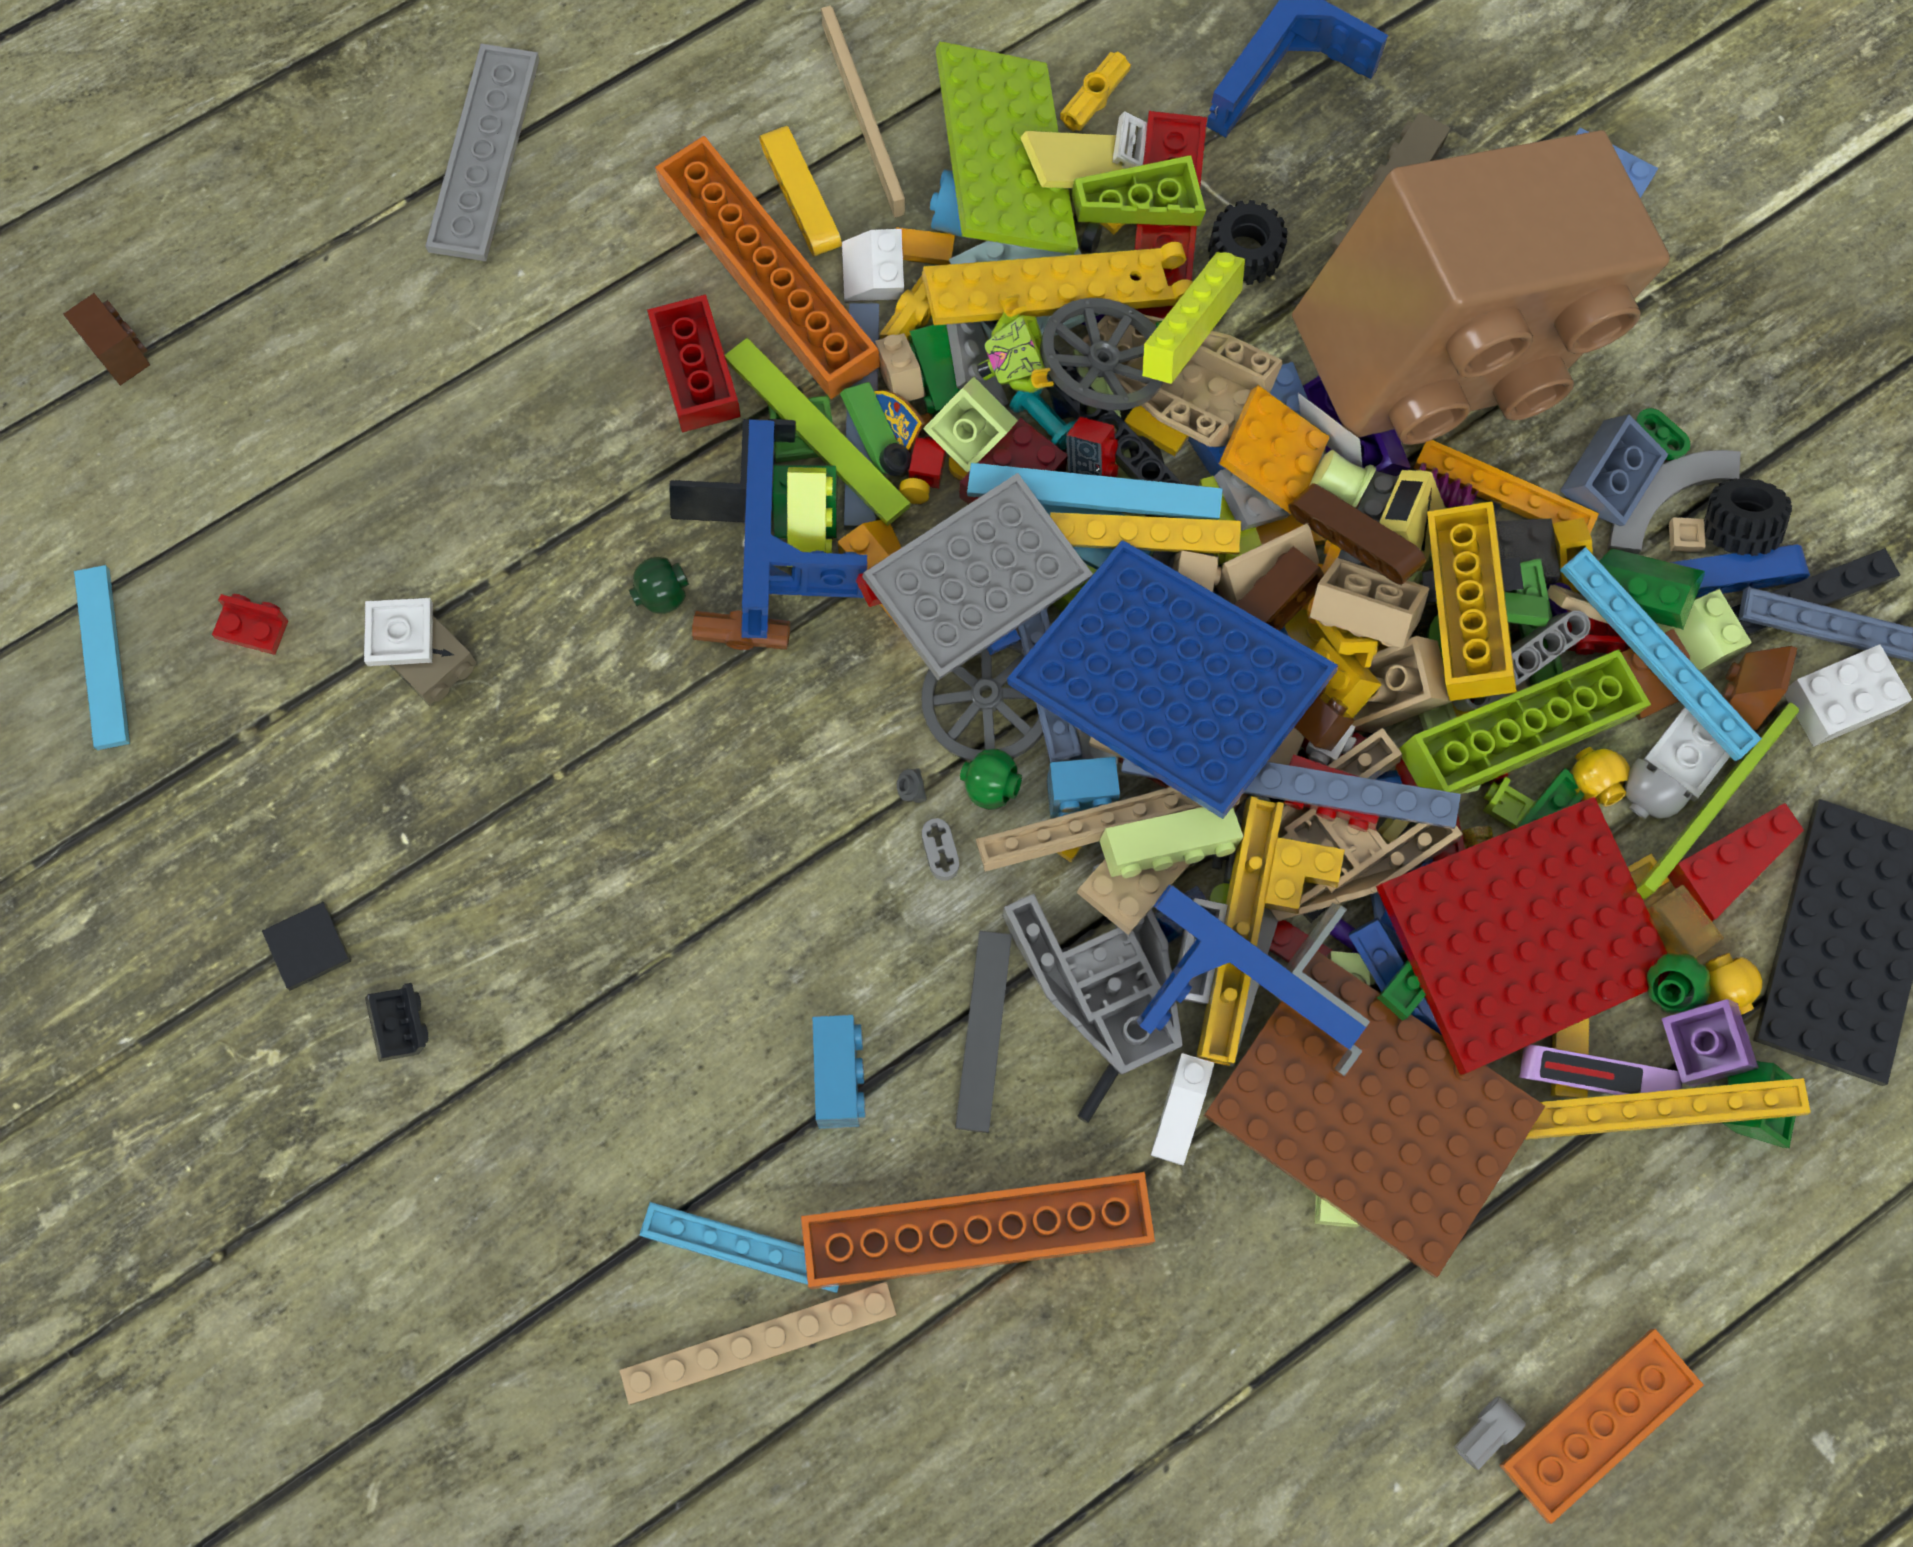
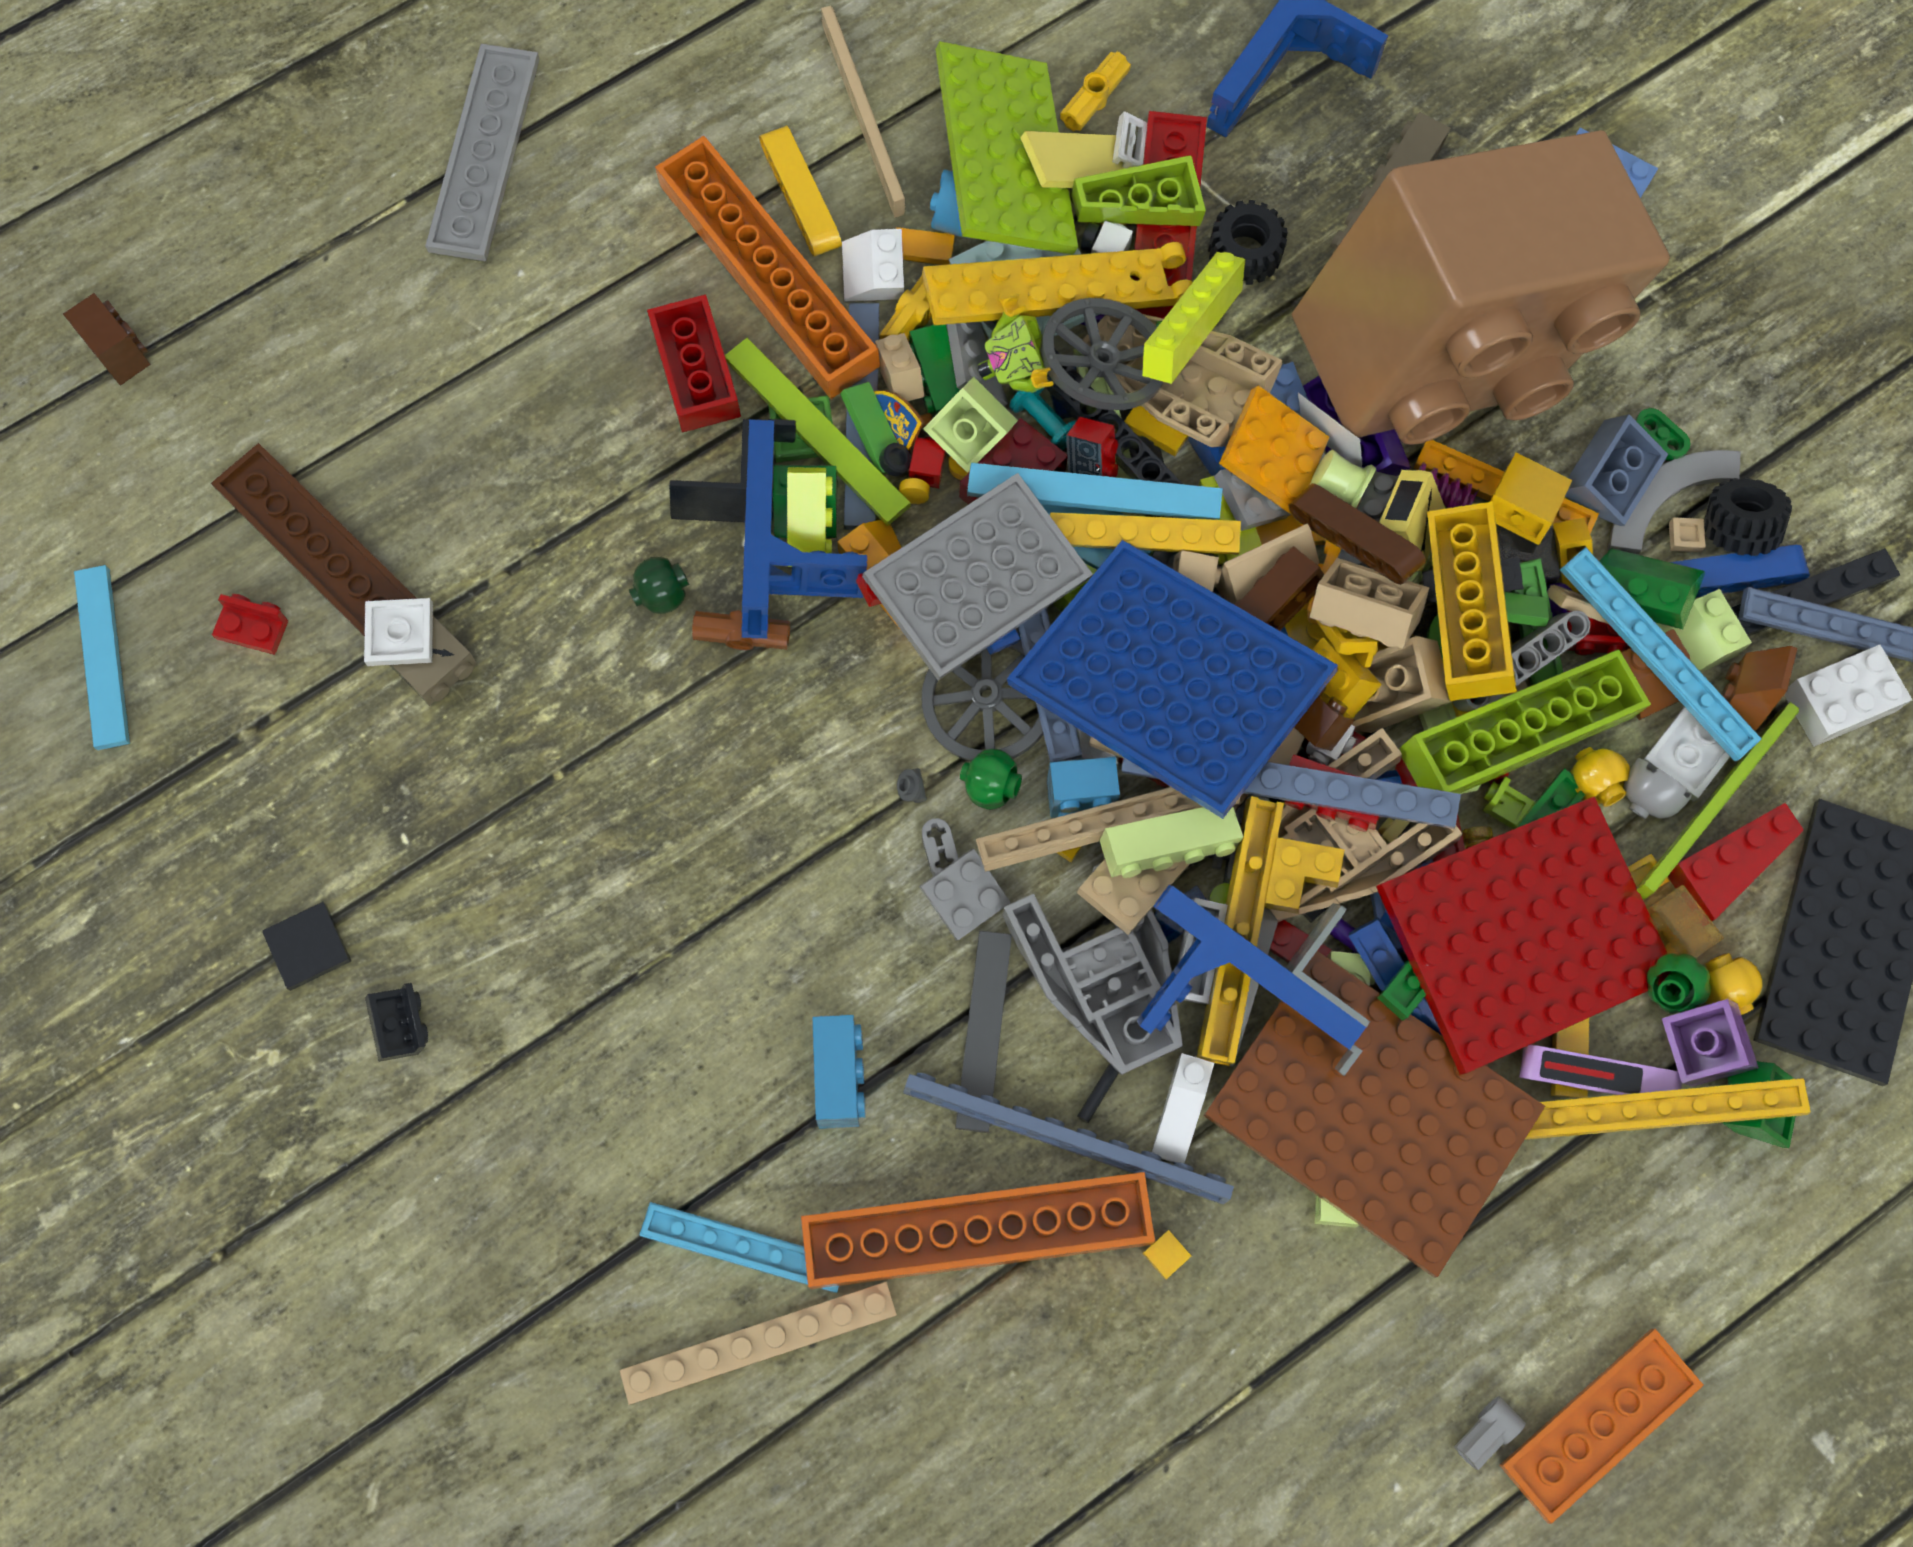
none -> reddish brown plate [211,443,417,637]
none -> sand blue plate [903,1073,1234,1205]
none -> light grey plate [919,849,1011,940]
none -> white brick [1091,221,1133,254]
none -> yellow tile [1142,1230,1192,1280]
none -> yellow panel [1490,452,1572,545]

